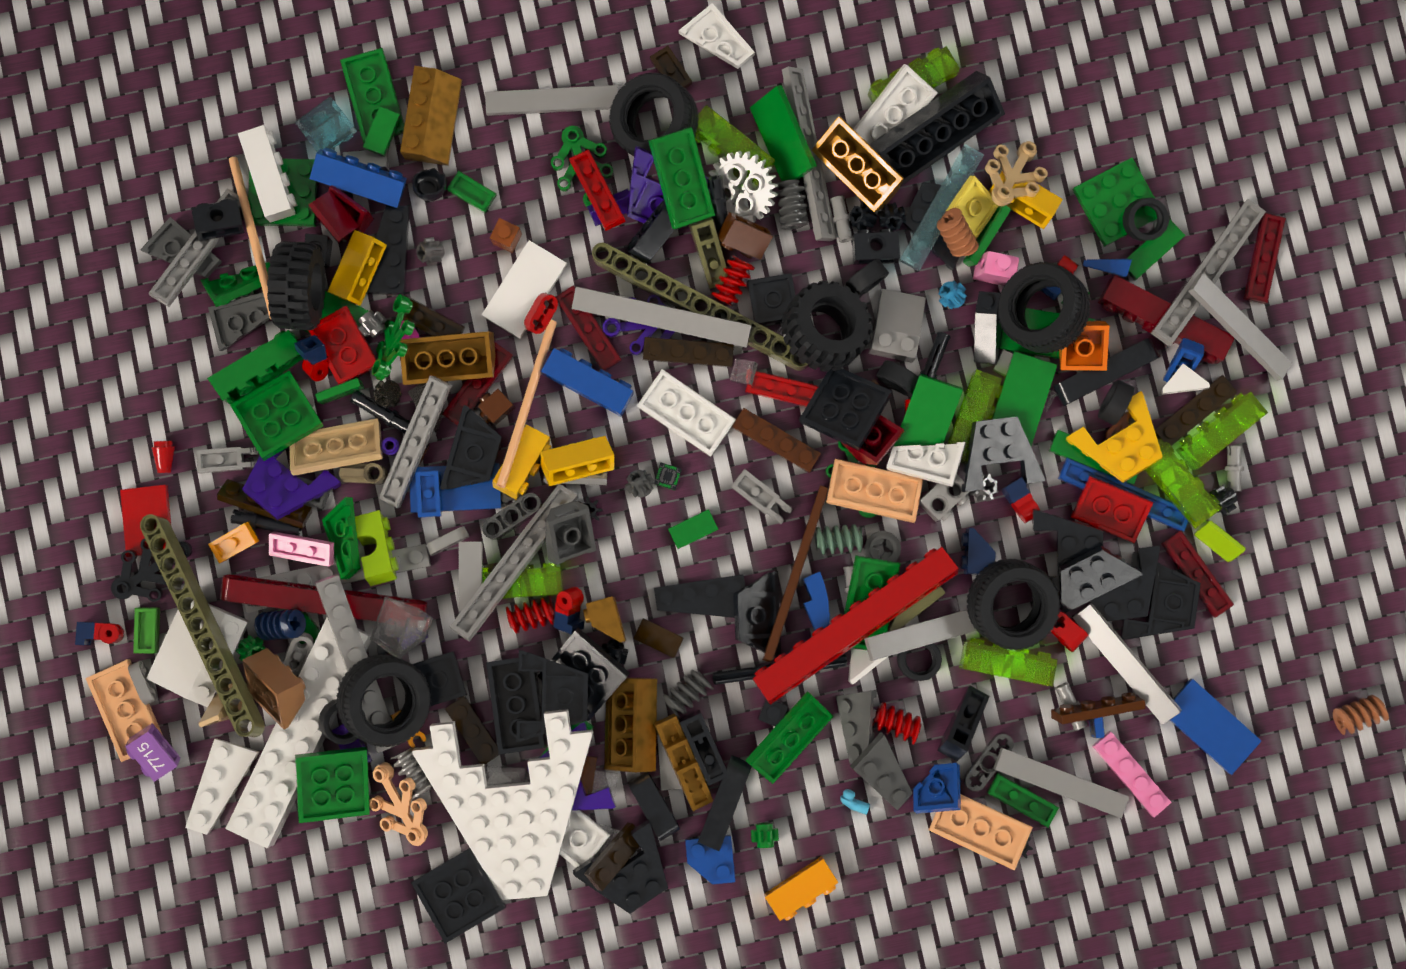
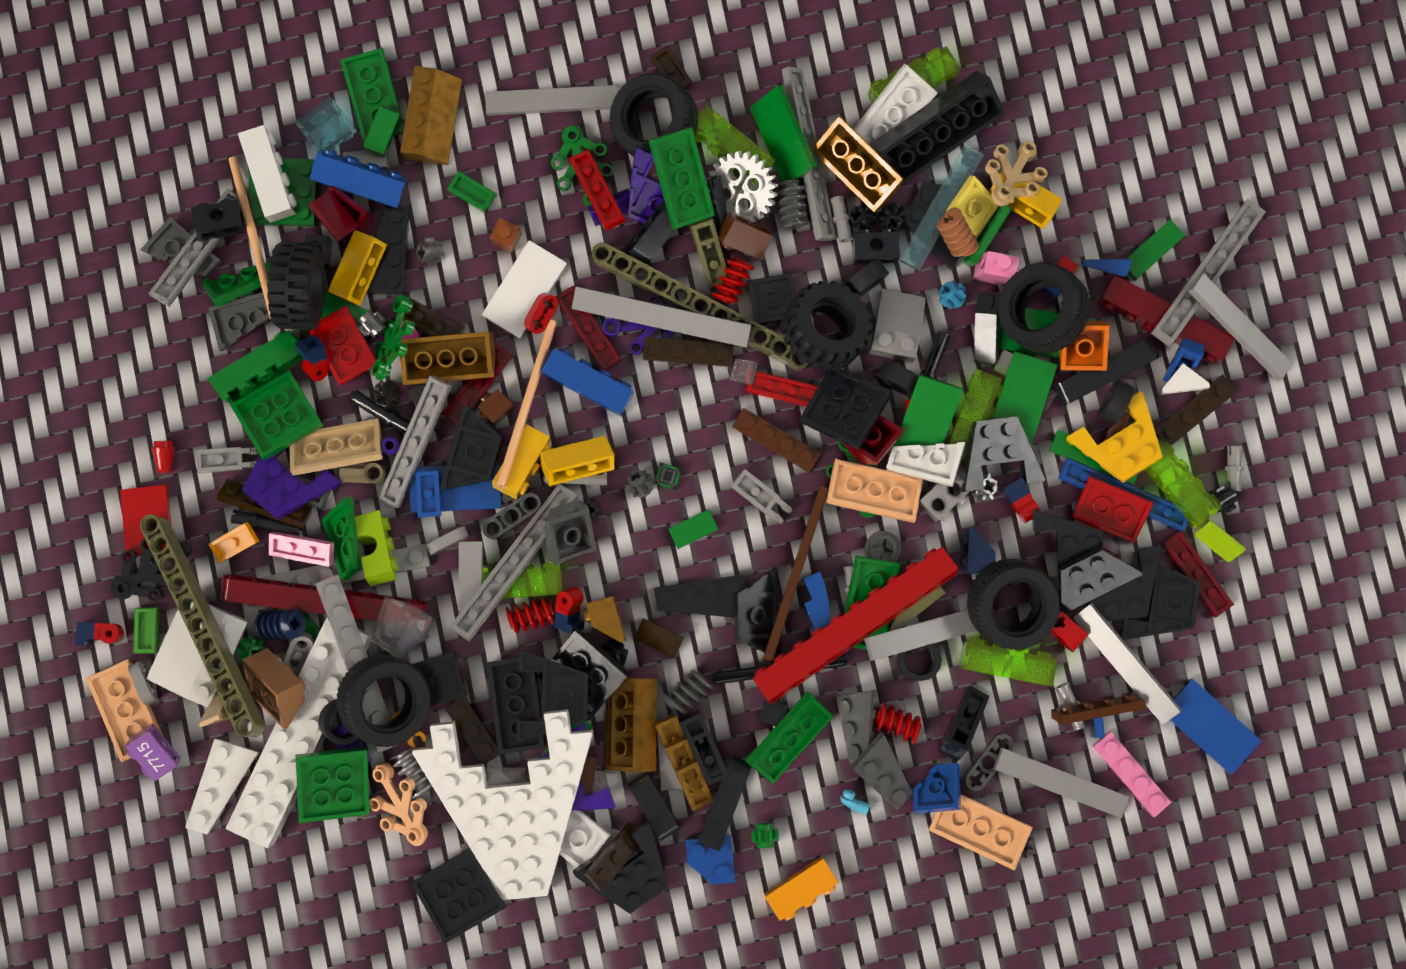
green tile [315,378,365,405] -> none
black hair [412,168,446,201] -> none
white tile [637,369,736,457] -> none
white wing [679,3,755,69] -> none
sand green piece [815,524,863,555] -> none
white slope [848,648,888,685] -> none
green tile [987,773,1059,828] -> none
green plate [1072,158,1157,247] -> none
black tyre [1122,198,1169,241] -> none
clear neon green brick [1175,392,1268,471] -> none
dark red tile [1243,213,1286,304] -> none
nougat piece [1333,695,1389,735] -> none

